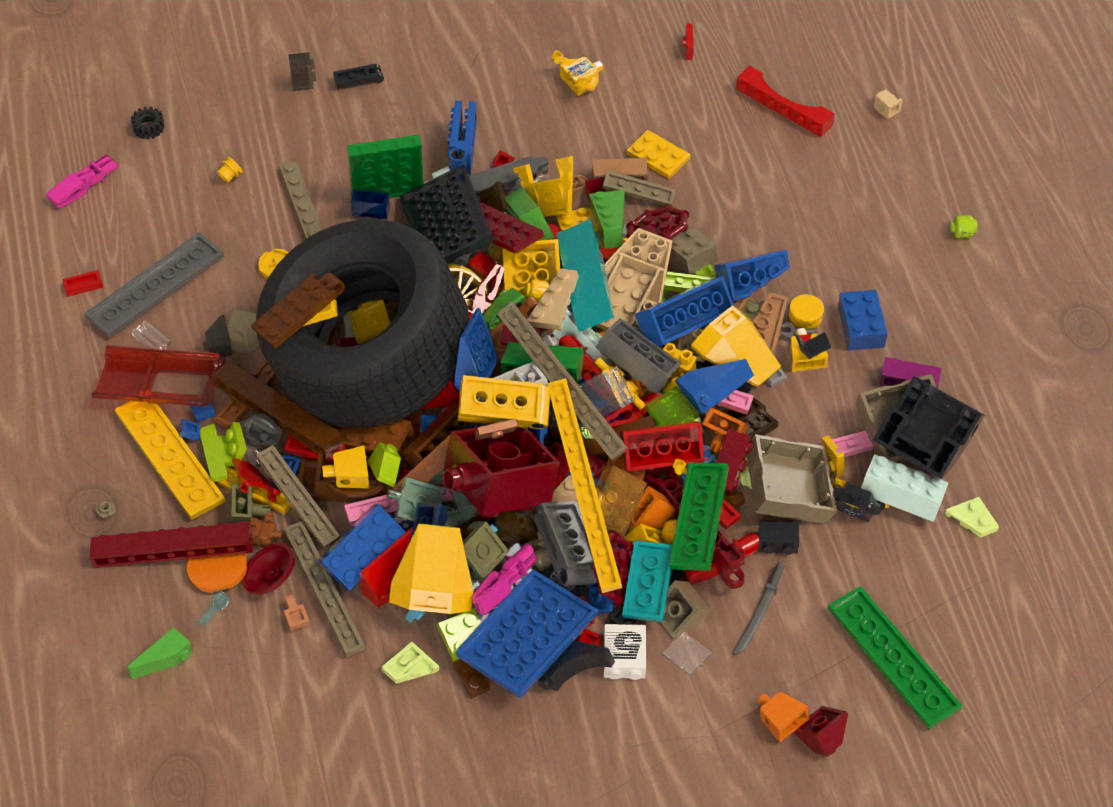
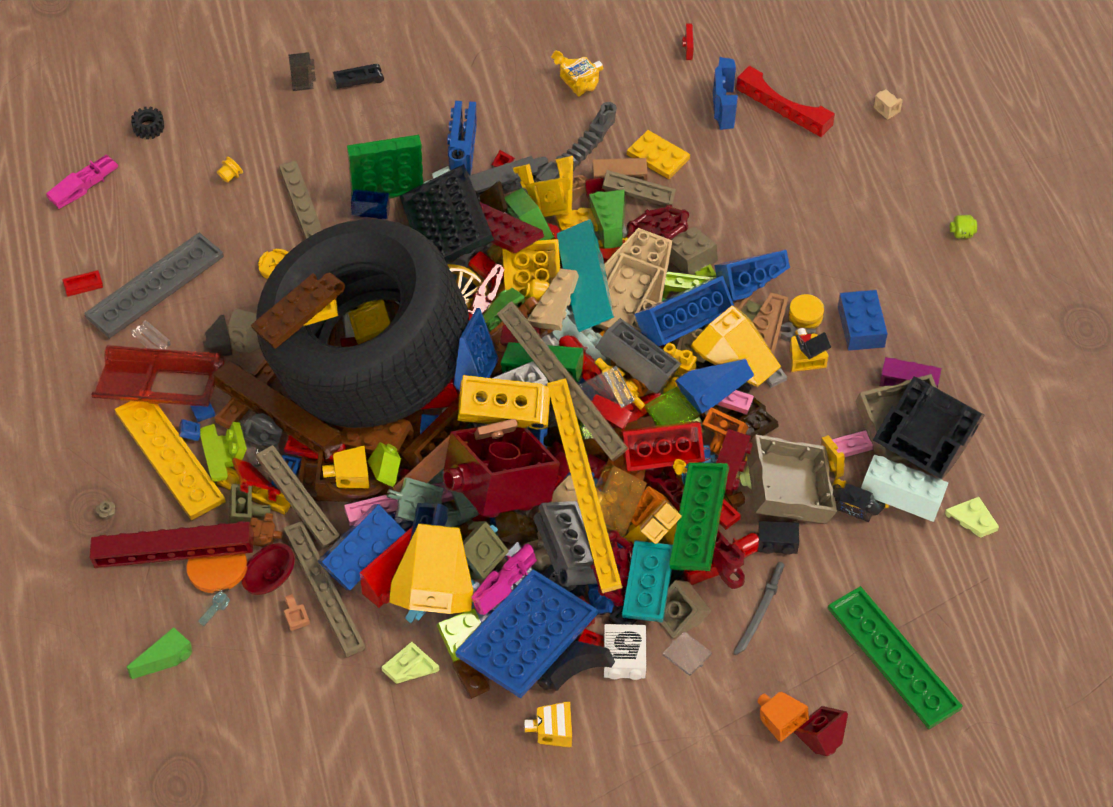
none -> yellow torso [524,702,572,747]
none -> dark grey piece [536,102,617,182]
none -> red slope [592,394,633,430]
none -> yellow hips [640,499,681,544]
none -> blue plate [713,57,738,130]

